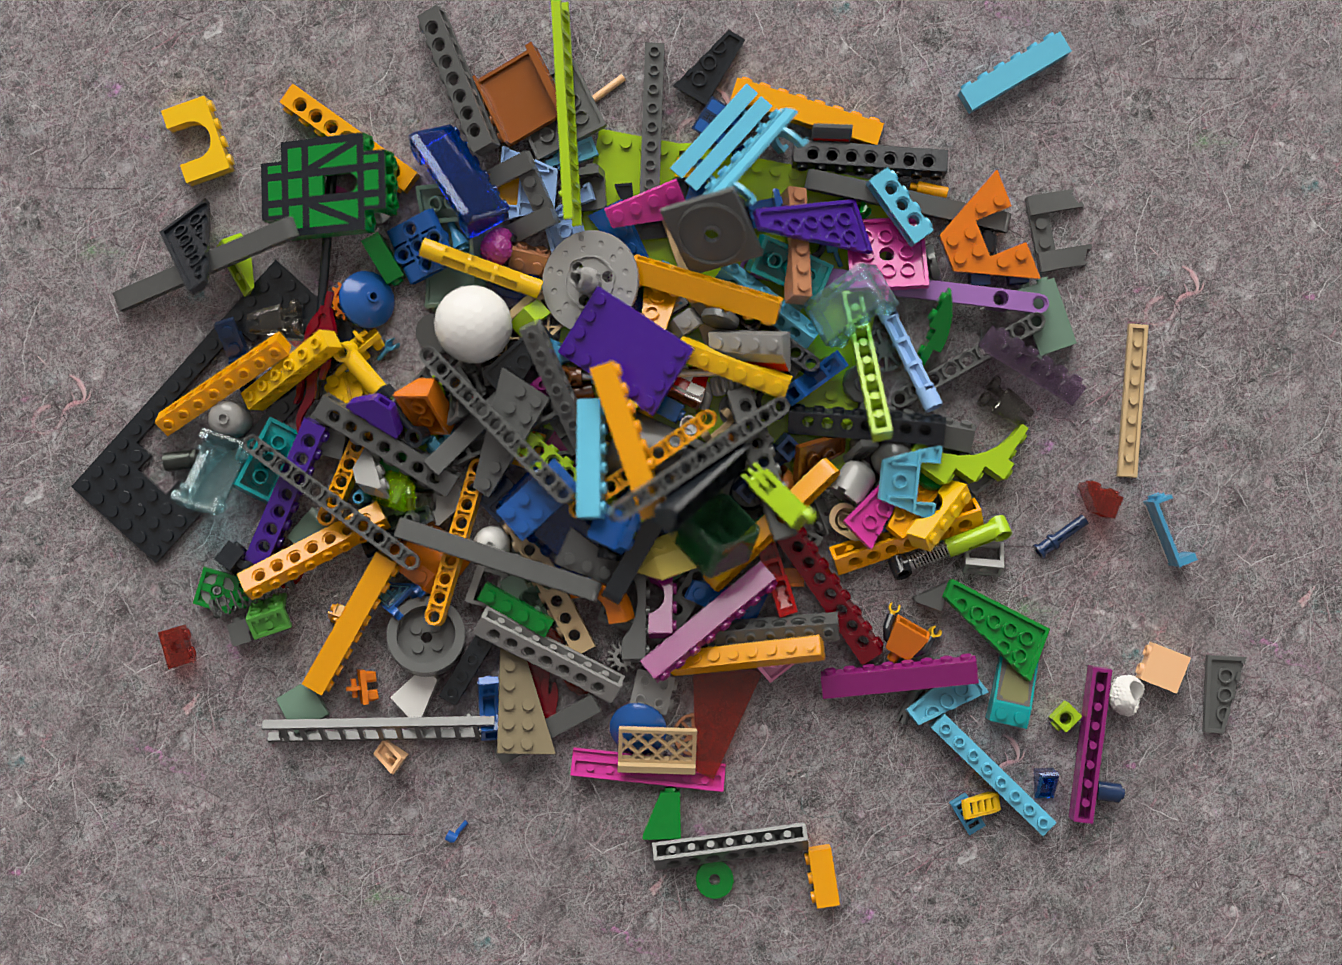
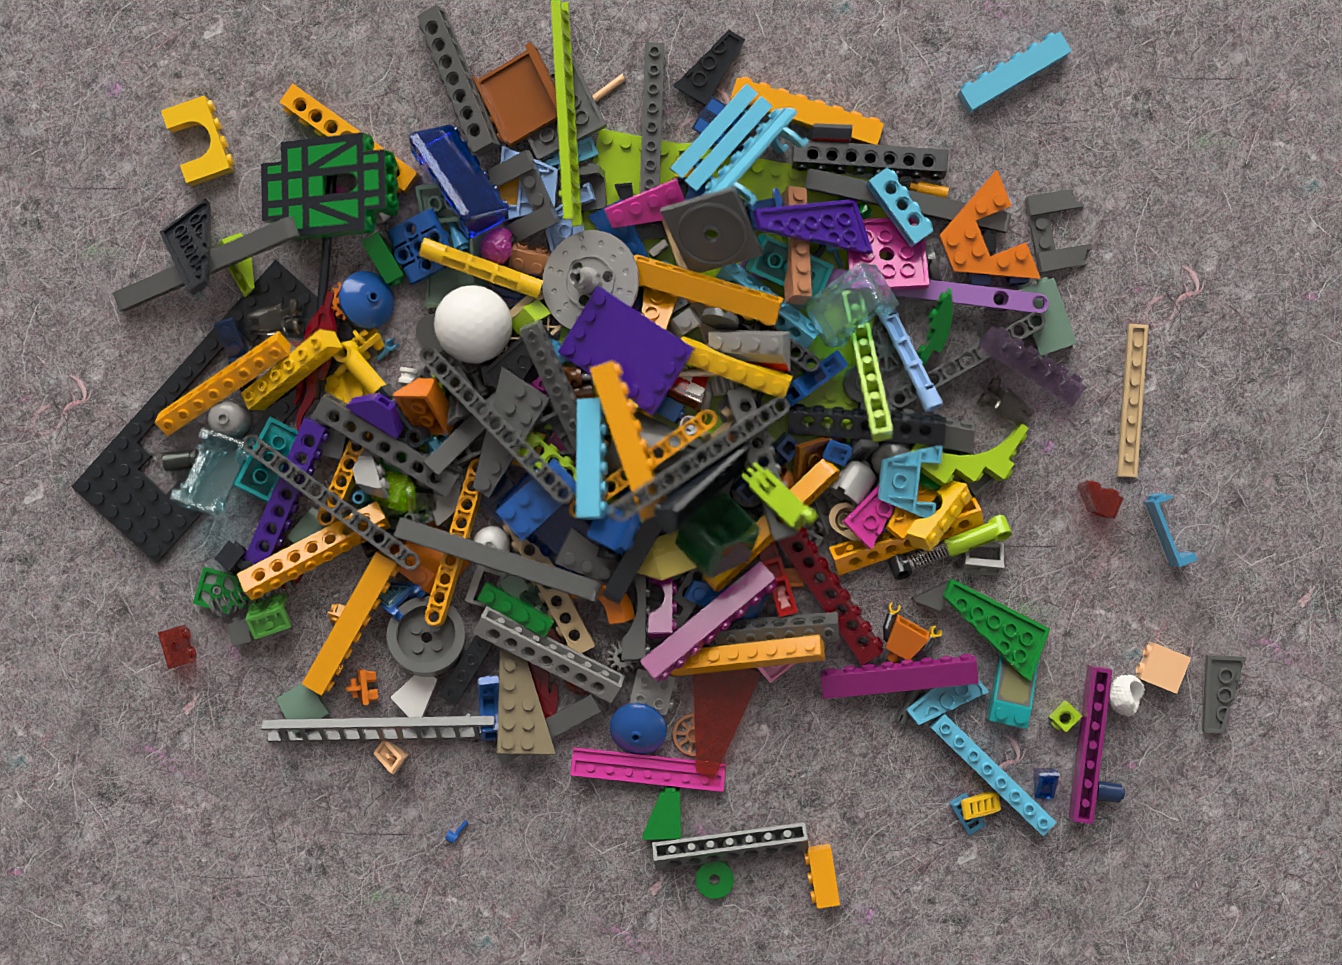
tan fence [618,726,697,775] -> none
dark blue pin [1033,514,1089,559] -> none
none -> white wheel [398,367,419,384]
none -> light grey tile [649,239,668,259]
none -> blue bracket [822,439,853,466]

